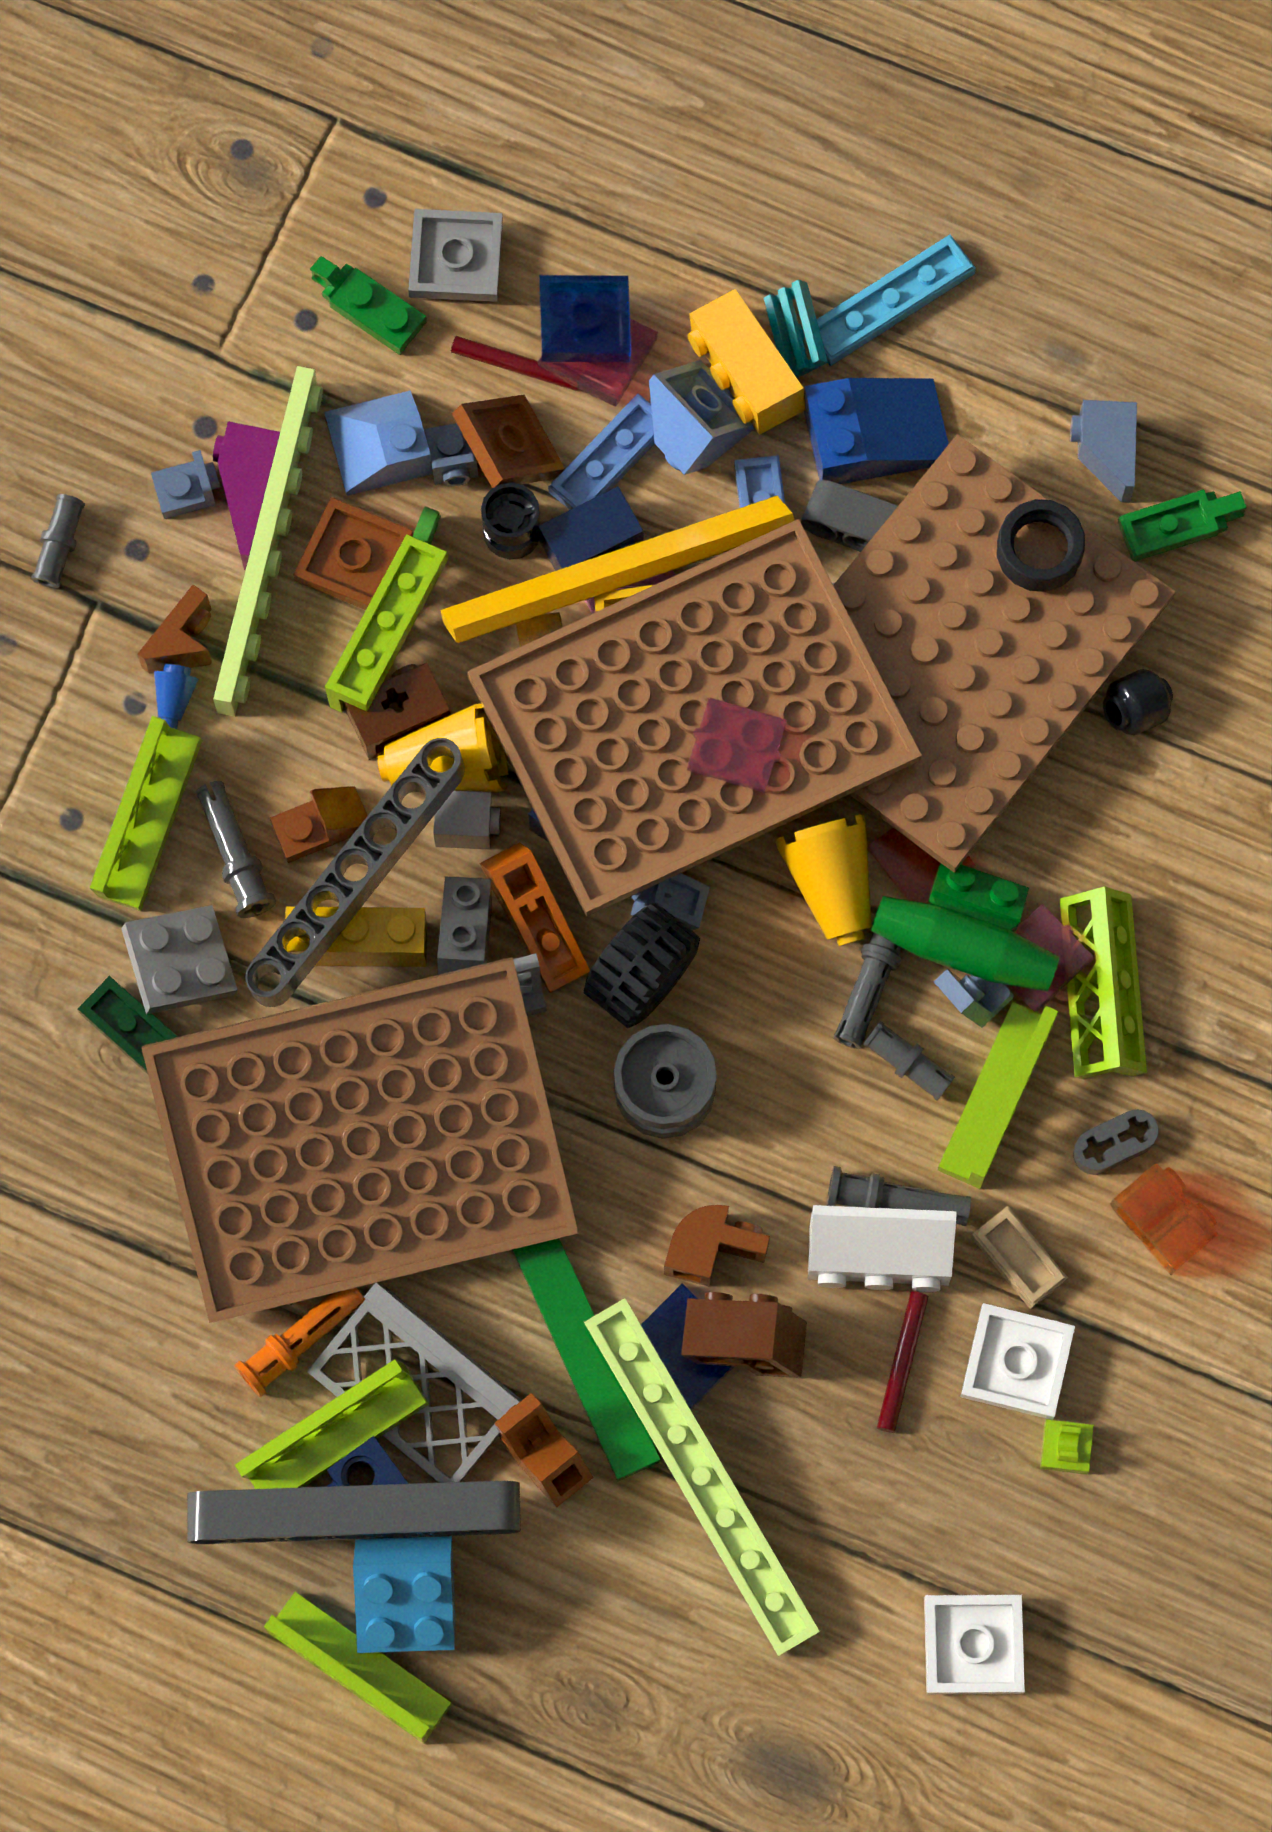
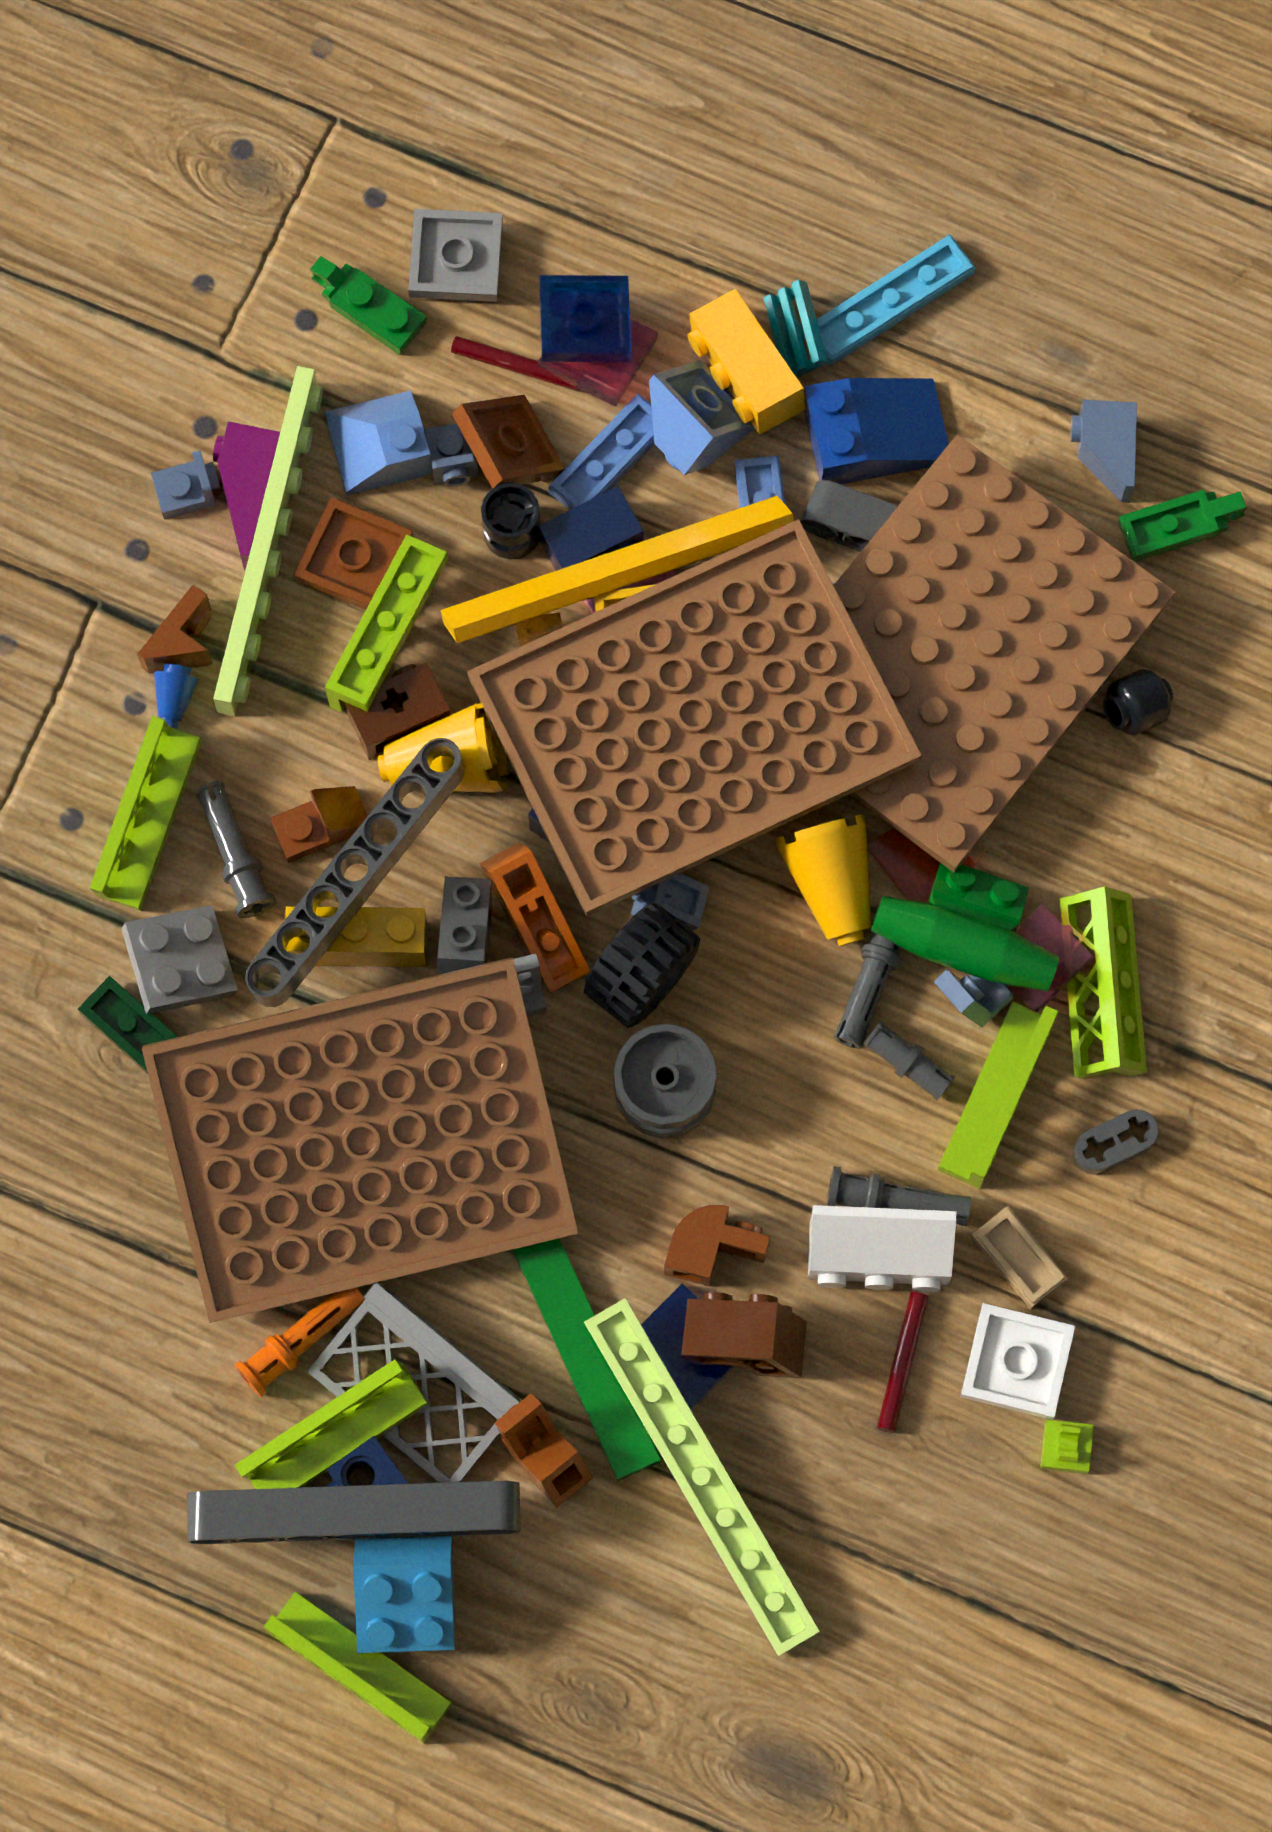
dark grey pin [31,494,85,589] -> none
bright green tile [413,506,441,545] -> none
light grey brick [433,791,501,849] -> none
clear pink piece [687,698,787,793] -> none
white plate [924,1595,1025,1695] -> none
black tyre [997,499,1085,592] -> none
clear orange brick [1110,1163,1218,1276] -> none

